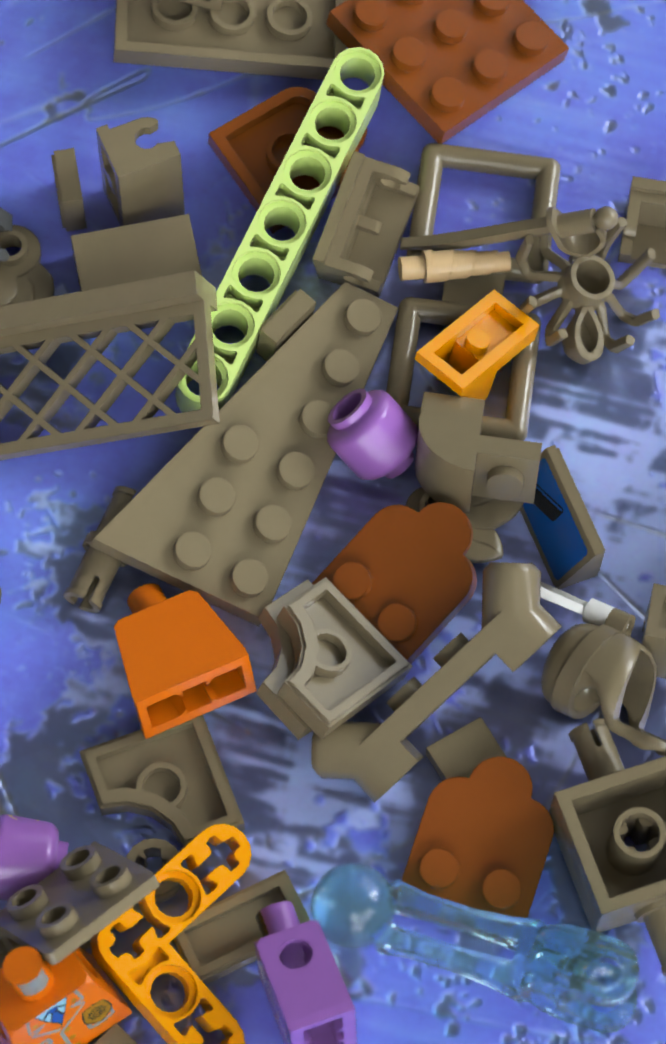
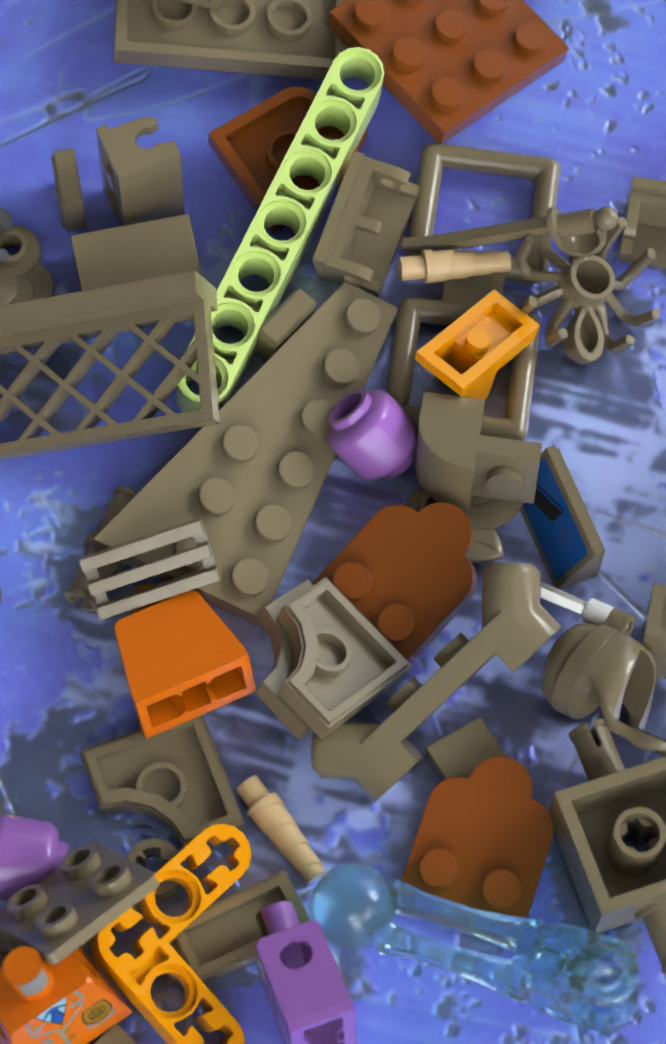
none -> tile [79,517,222,620]
none -> tan animal [236,775,325,884]

